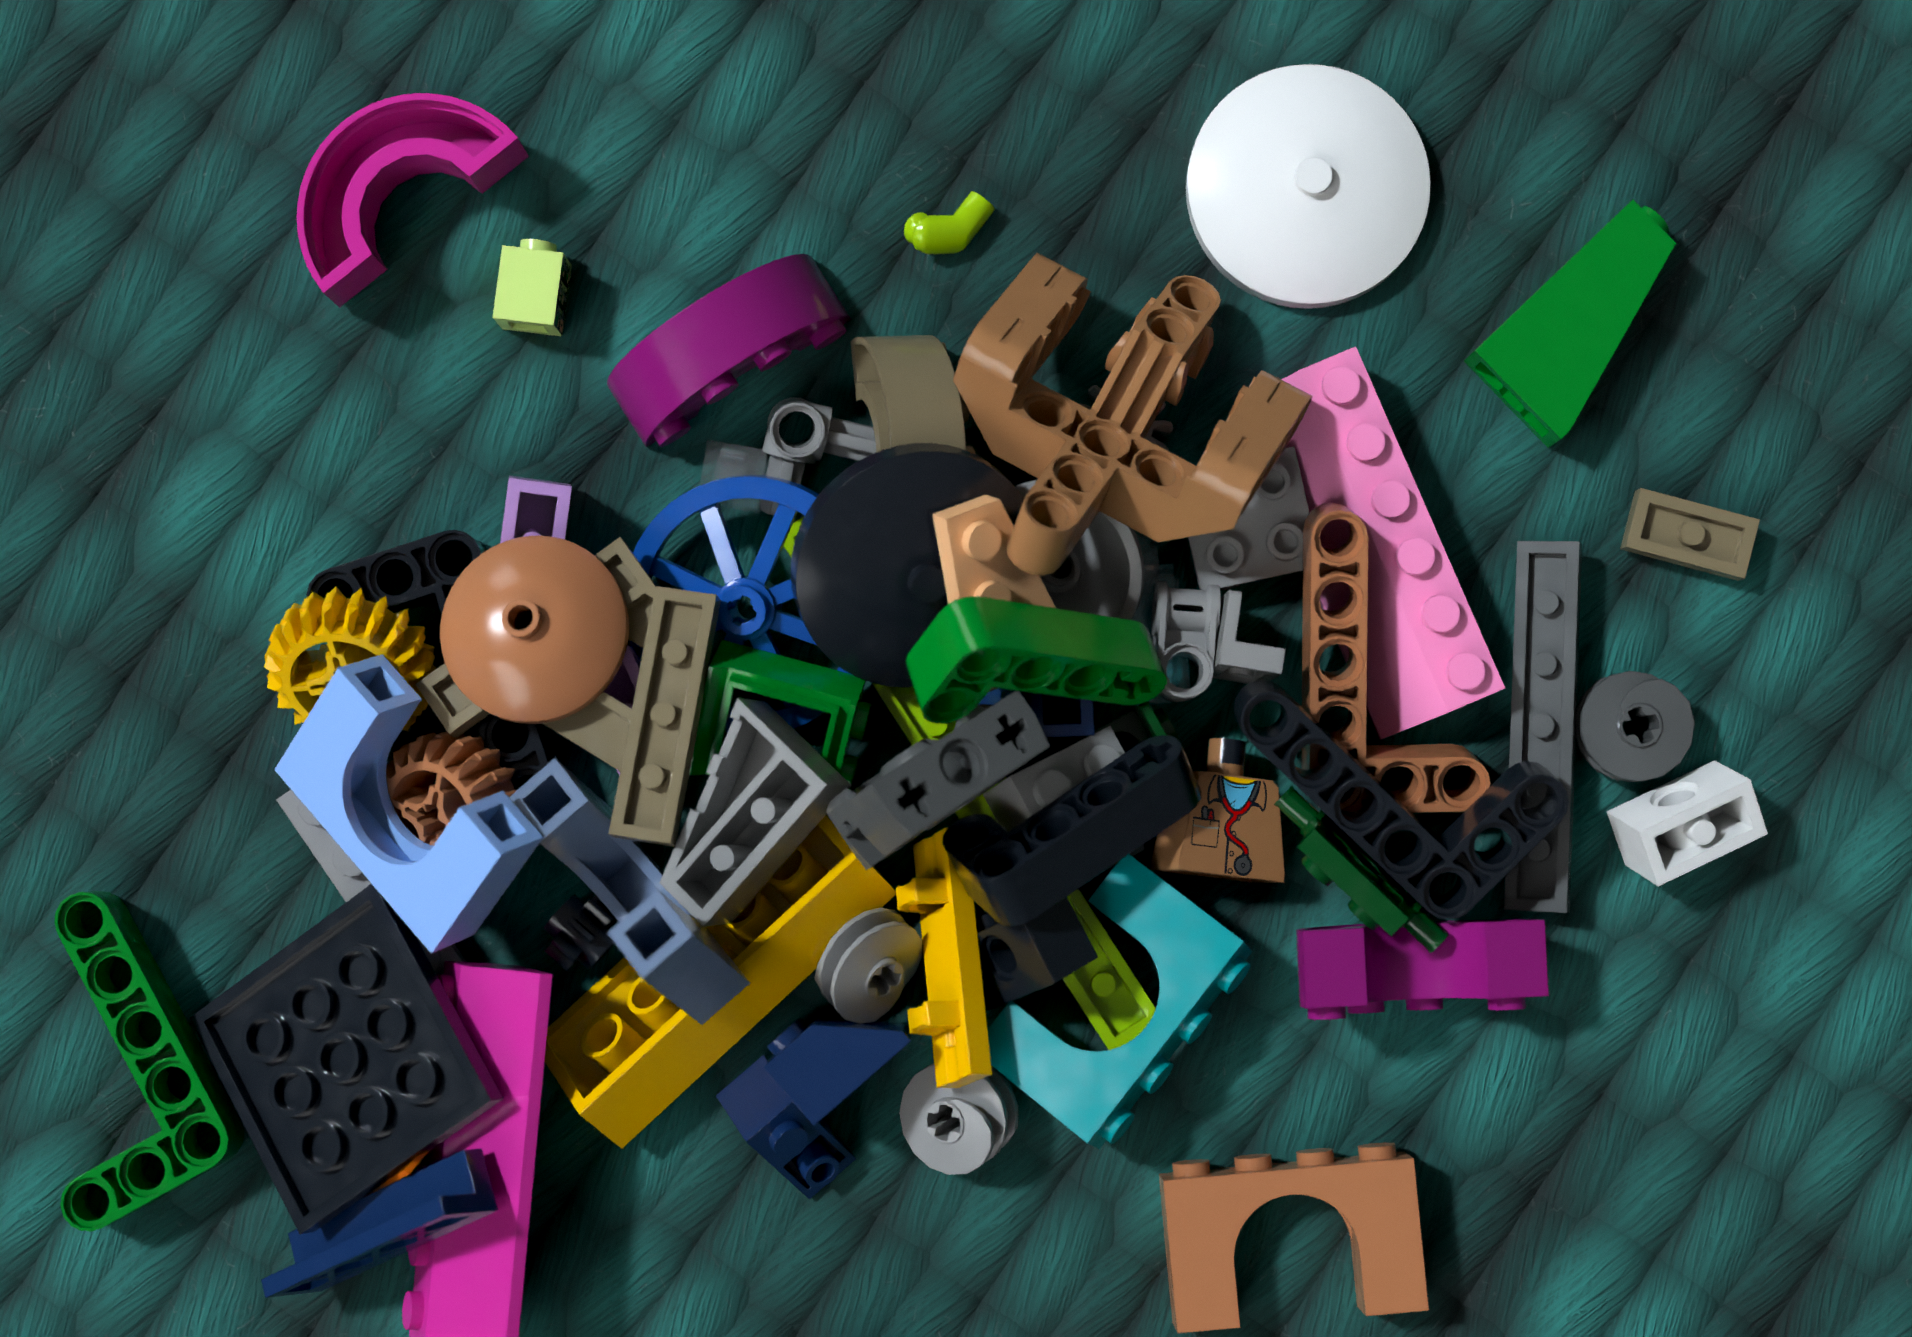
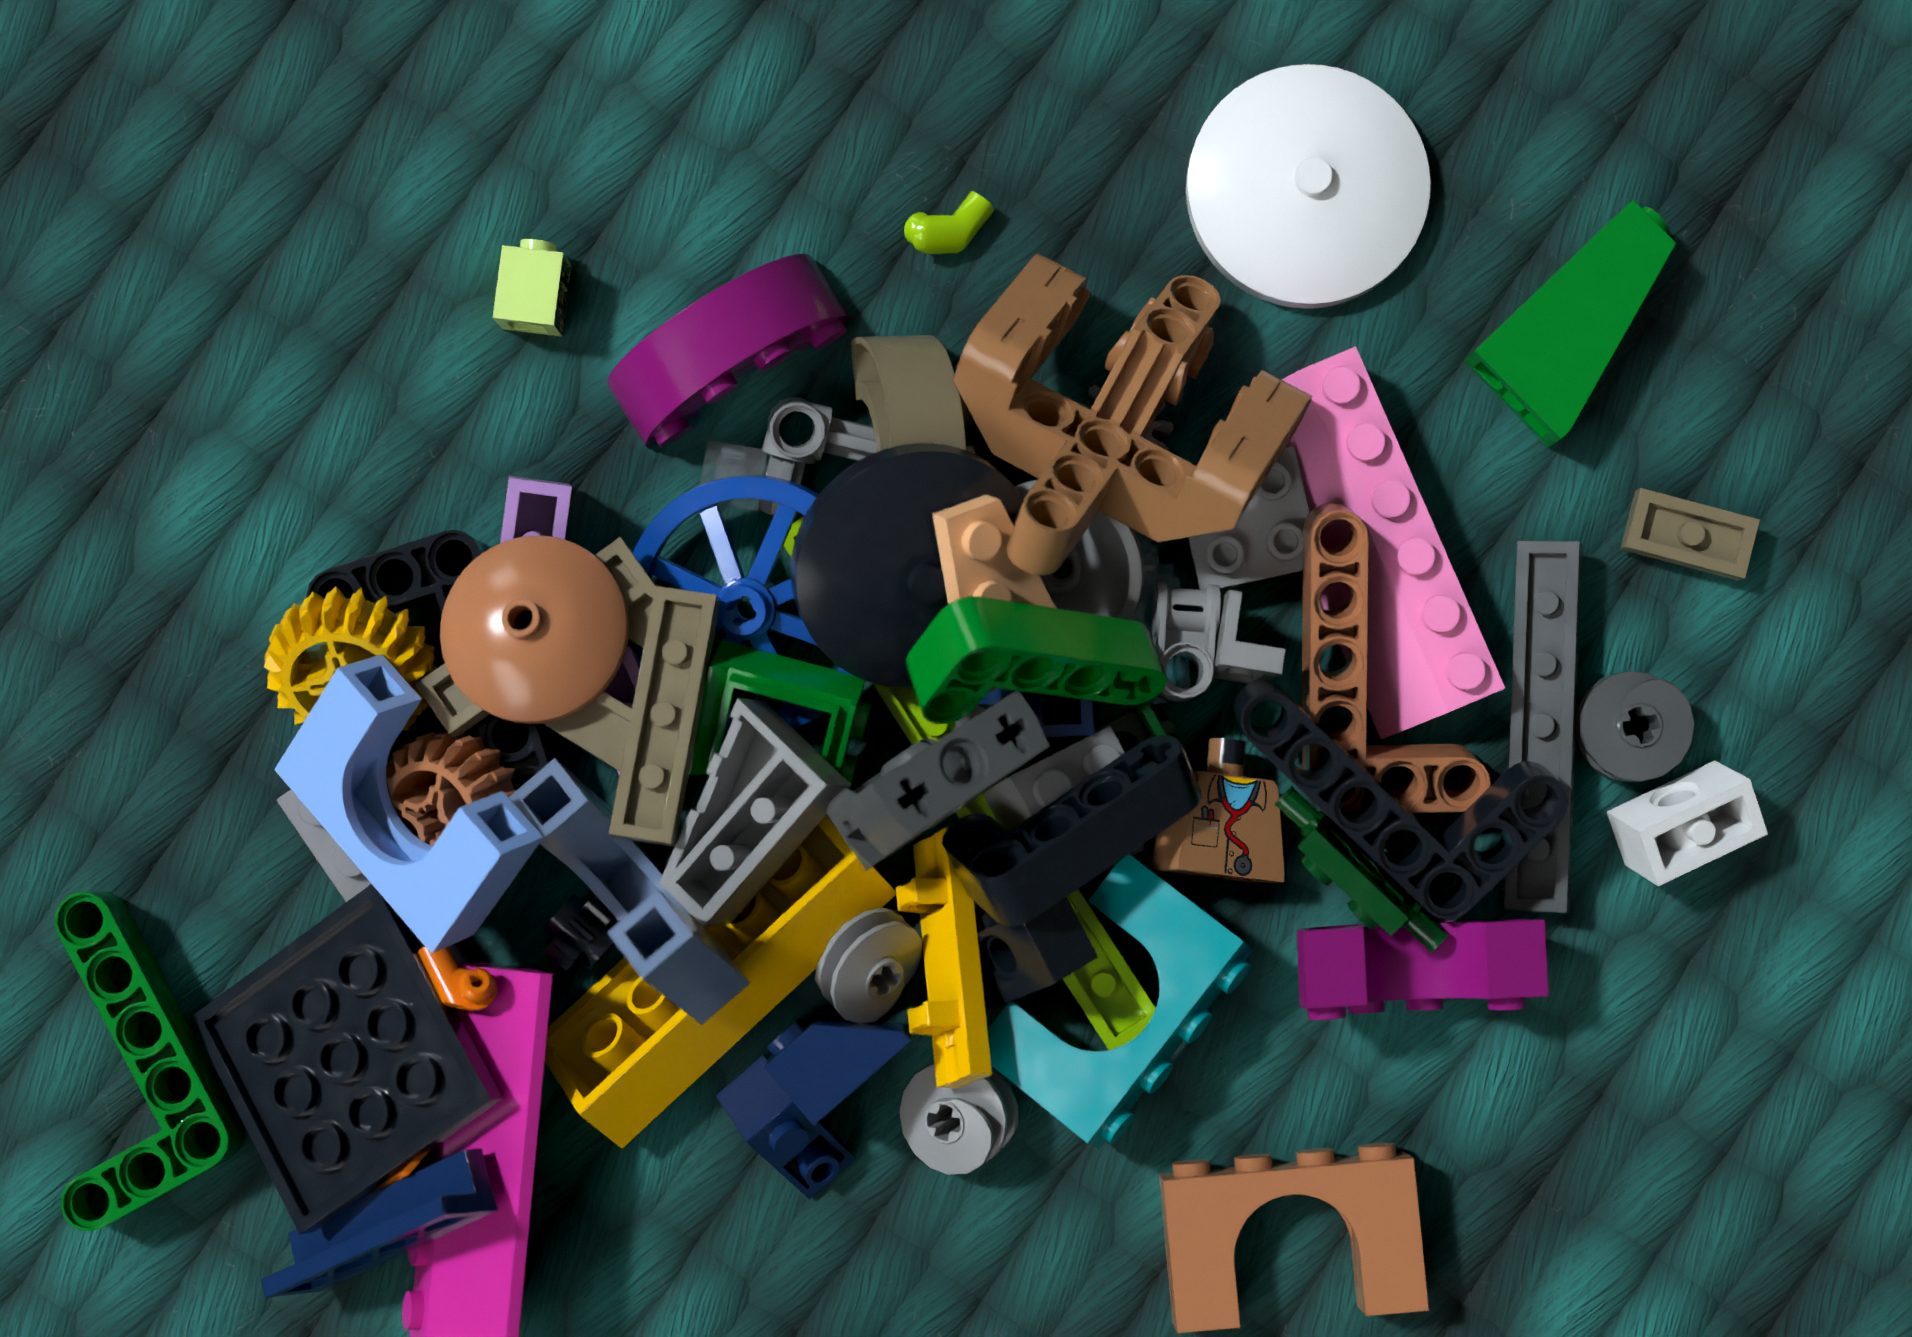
dark pink brick [297,93,529,308] -> none
none -> orange arm [418,946,497,1012]

